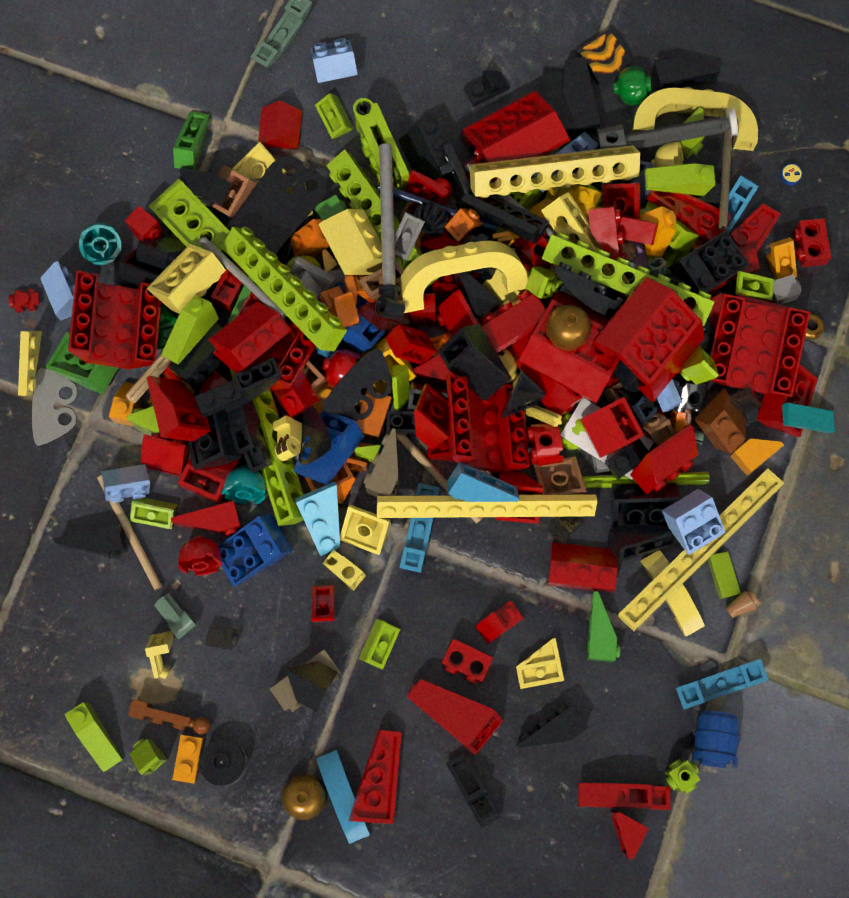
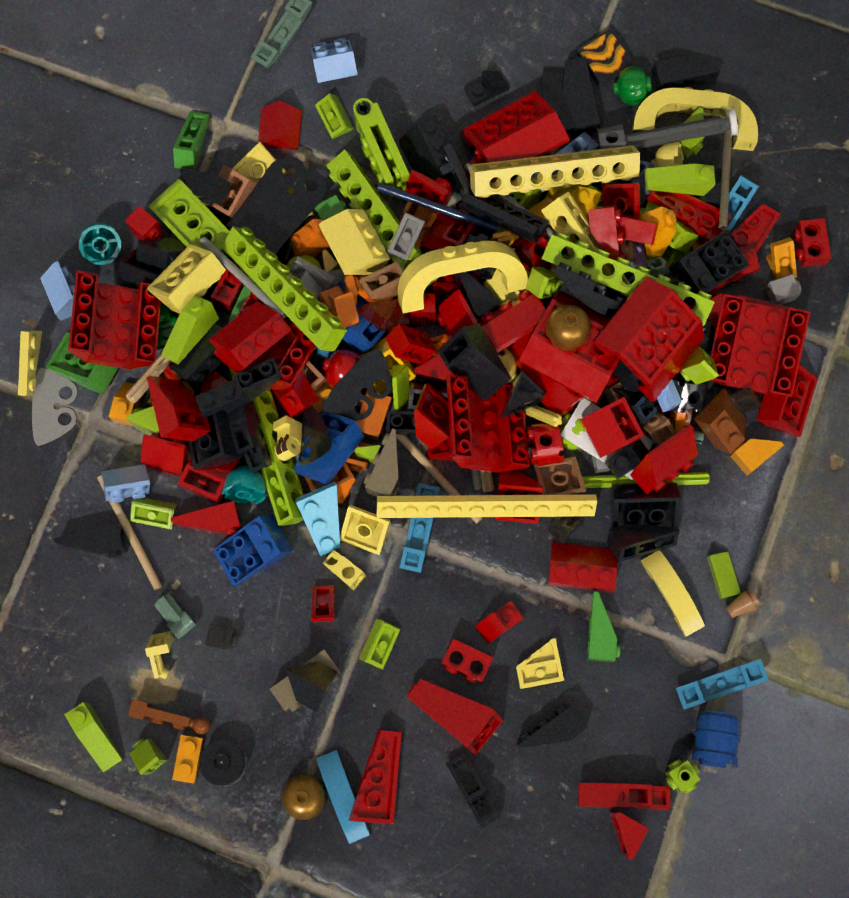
red piece [8,289,40,313] -> none
red cylinder [178,536,223,576] -> none
flat silver piece [375,144,405,321] -> none
black gear [414,201,450,237] -> none
orange bracket [445,208,483,242] -> none
dark azure slope [447,462,519,502] -> none
light yellow plate [618,469,784,631] -> none
light blue slope [662,489,725,555] -> none
lime slope [735,271,774,301] -> none
tile [780,164,802,186] -> none
teal tile [782,403,835,433] -> none
pearl gold piece [805,313,824,340] -> none

